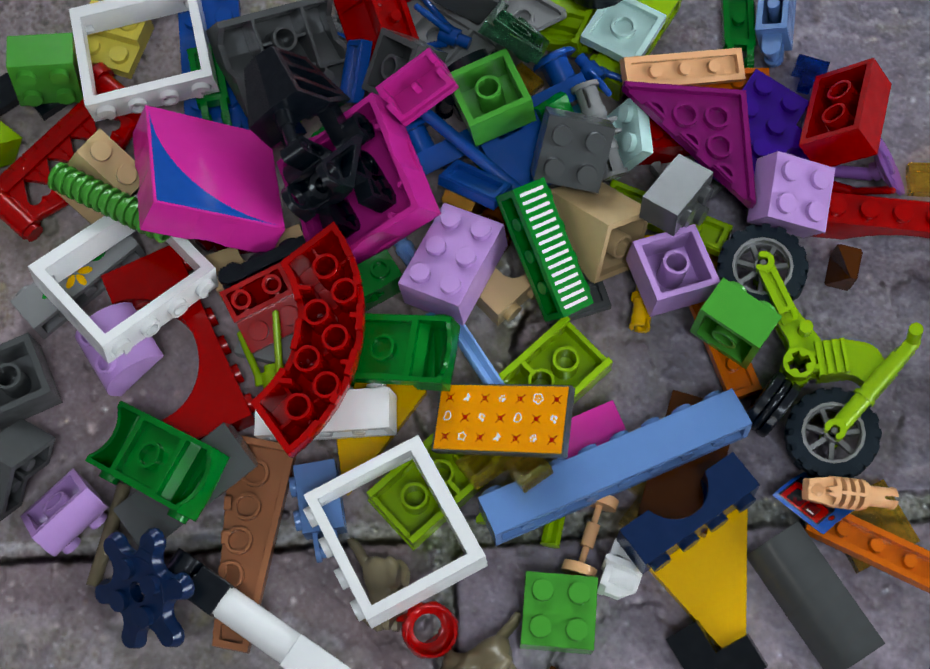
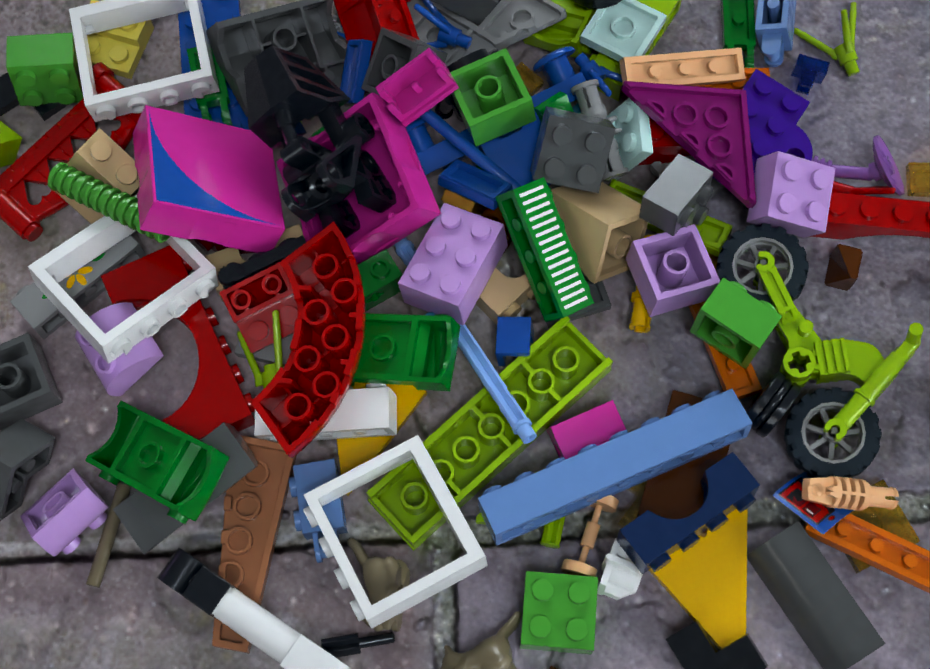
dark blue plate [95,527,195,649] -> none
red piece [396,601,458,659] -> none
light orange tile [431,383,575,459] -> none
clear yellow tile [456,455,554,493] -> none
clear green wing [478,0,550,65] -> none
red brick [799,58,892,167] -> none
none -> black axle [321,632,395,658]
none -> blue panel [495,317,534,366]
none -> lime plant [794,2,860,77]

